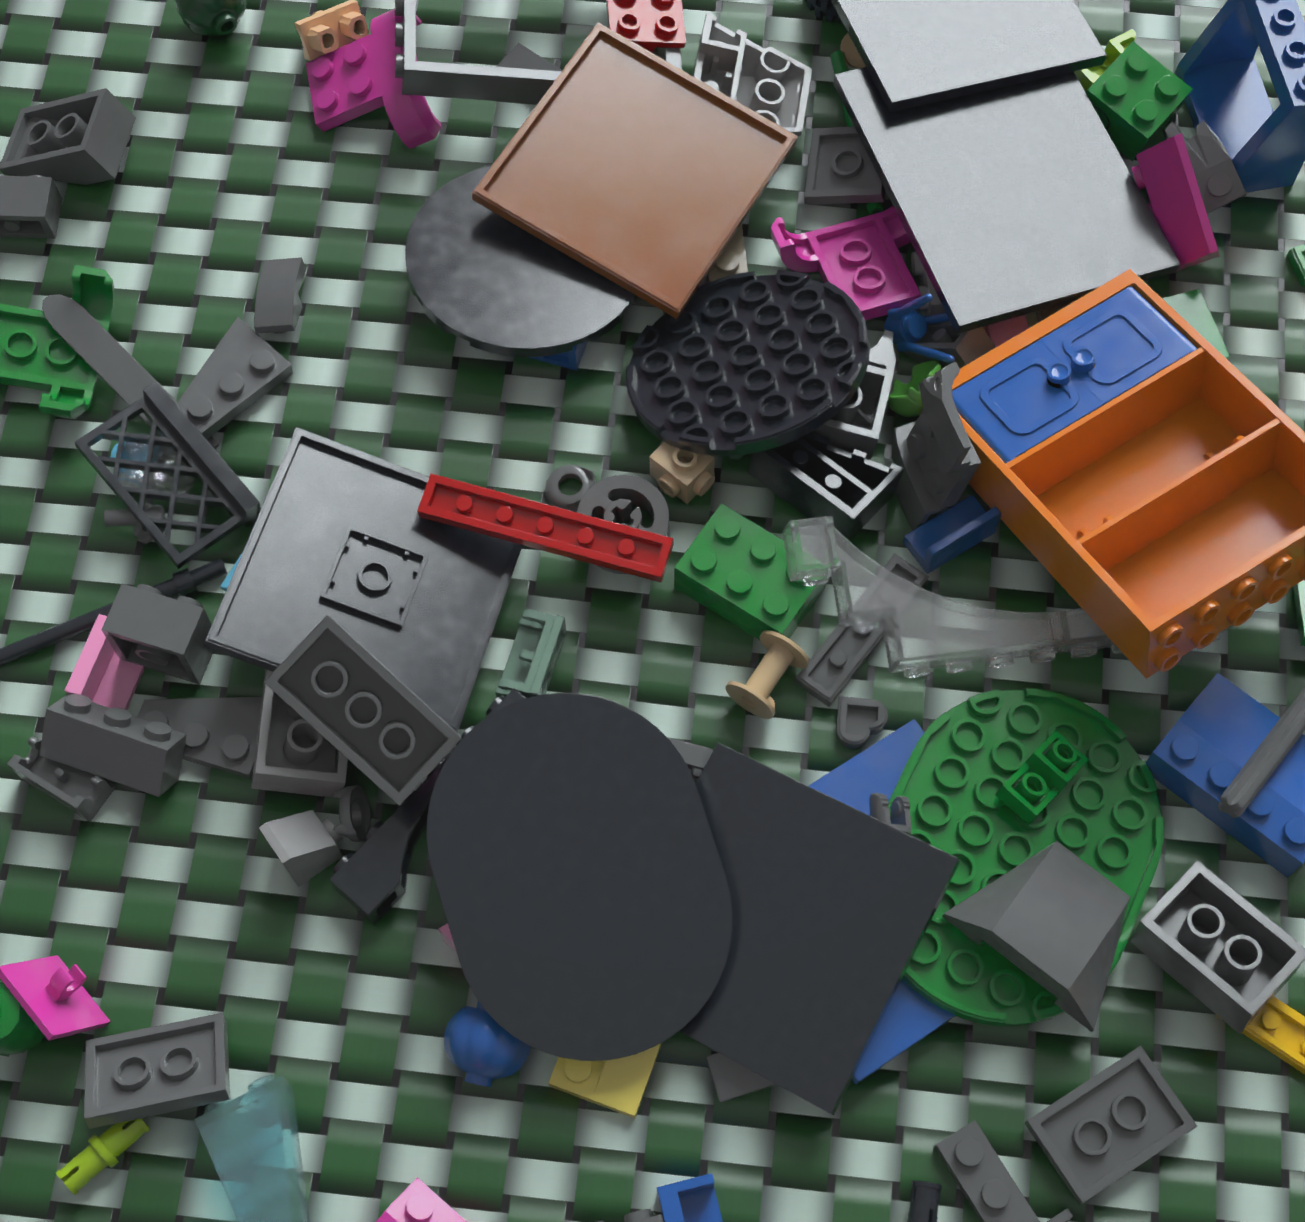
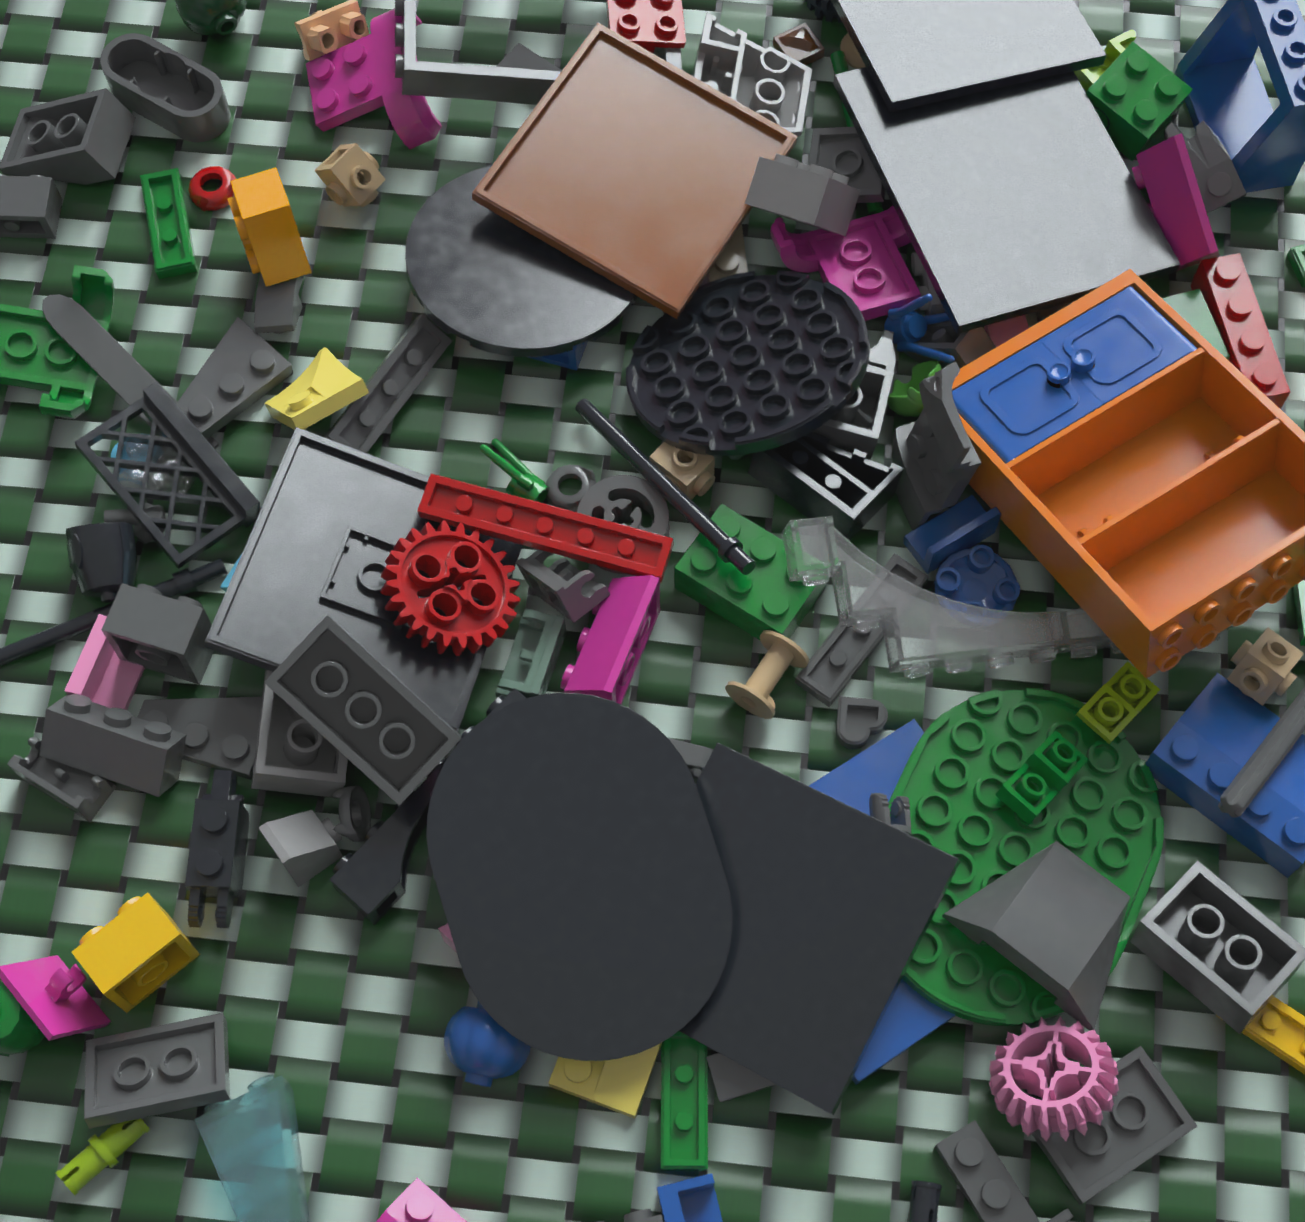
none -> black helmet [66,522,137,603]
none -> yellow brick [71,892,200,1013]
none -> dark grey plant [100,33,231,142]
none -> green tile [140,168,197,279]
none -> black hinge [185,770,249,928]
none -> red piece [188,166,236,211]
none -> light orange brick [227,167,312,287]
none -> light yellow plate [265,347,369,430]
none -> tan brick [314,143,386,207]
none -> dark grey plate [324,314,453,453]
none -> red gear [381,521,520,656]
none -> green plant [480,438,550,503]
none -> dark grey hinge [515,549,610,623]
none -> dark pink slope [560,575,660,705]
none -> black bar [575,398,756,575]
none -> green tile [661,1031,708,1171]
none -> light grey brick [745,154,860,236]
none -> reddish brown tile [773,22,825,65]
none -> blue dish [934,545,1020,628]
none -> bright pink gear [989,1016,1119,1142]
none -> lime slope [1076,661,1161,744]
none -> arch [1190,253,1290,409]
none -> tan brick [1227,627,1304,706]

